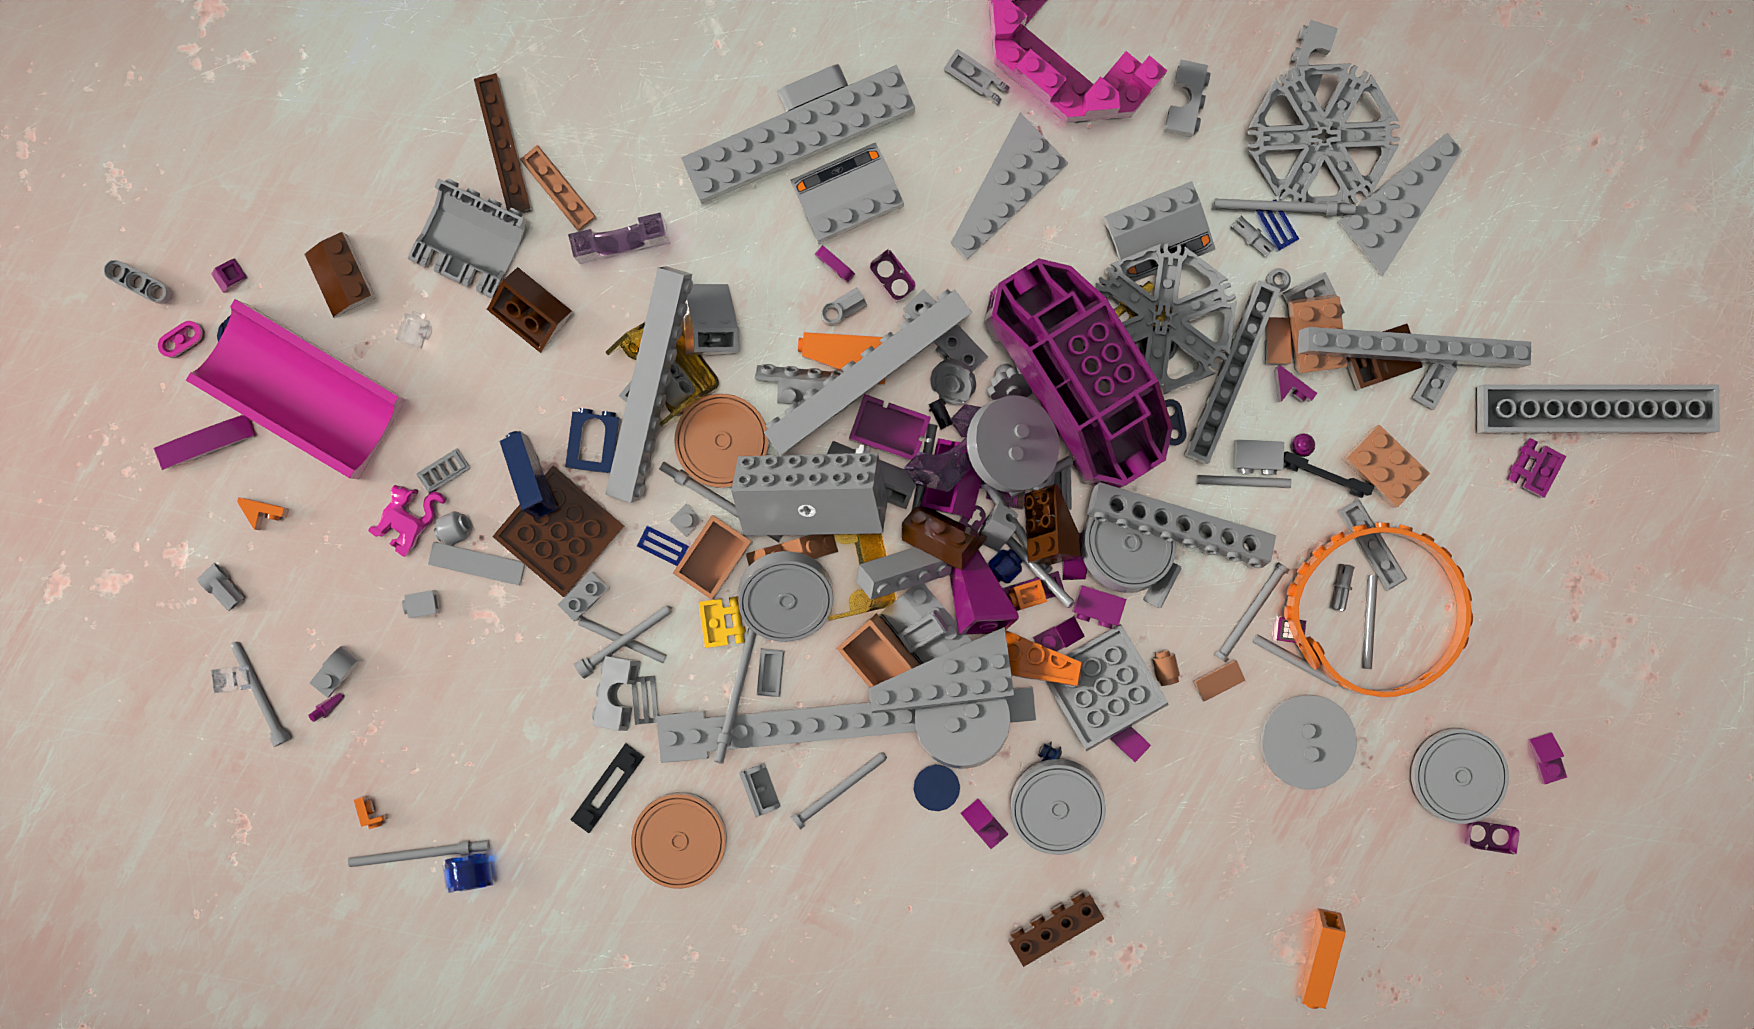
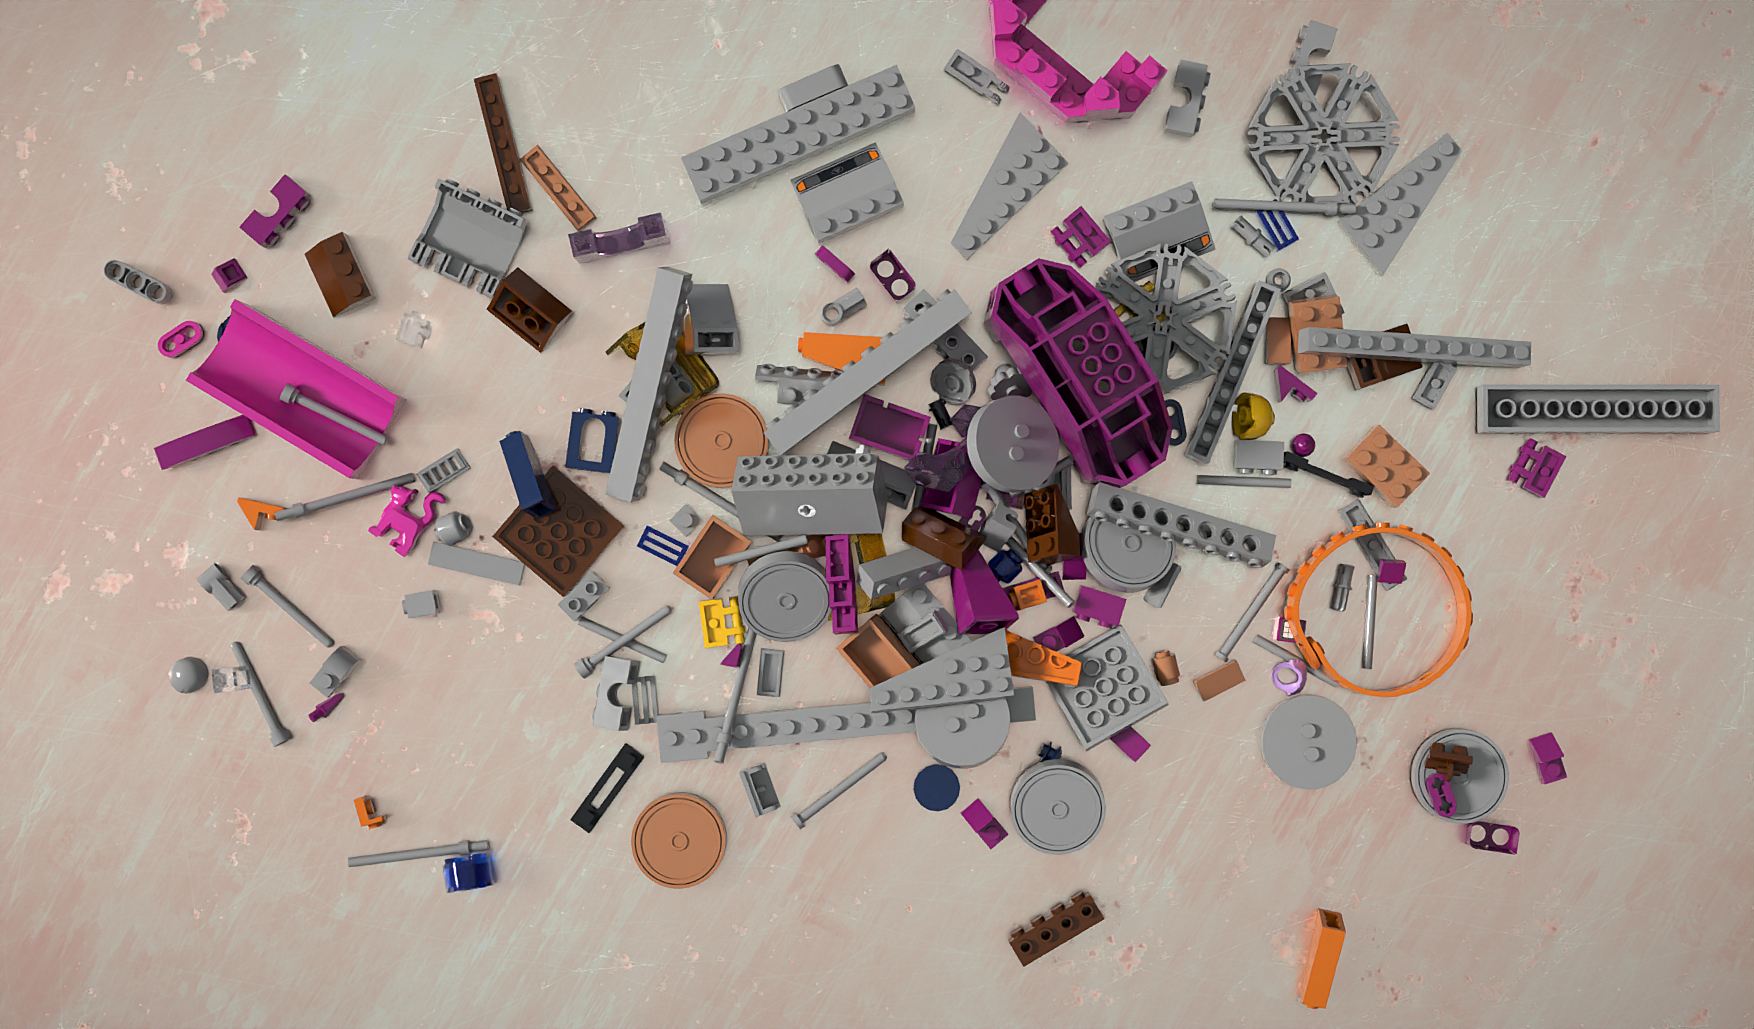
none -> light grey hair [169,657,208,694]
none -> magenta arch [239,174,311,248]
none -> light grey piece [241,565,333,648]
none -> light grey bar [274,473,415,521]
none -> light grey piece [280,383,388,445]
none -> light grey bar [714,535,808,568]
none -> magenta slope [720,644,743,668]
none -> magenta slope [825,534,858,635]
none -> magenta plate [1051,206,1111,268]
none -> yellow cylinder [1232,392,1275,440]
none -> lavender piece [1272,659,1307,696]
none -> magenta slope [1378,559,1406,584]
none -> reddish brown hips [1425,742,1473,782]
none -> magenta beam [1426,773,1457,817]

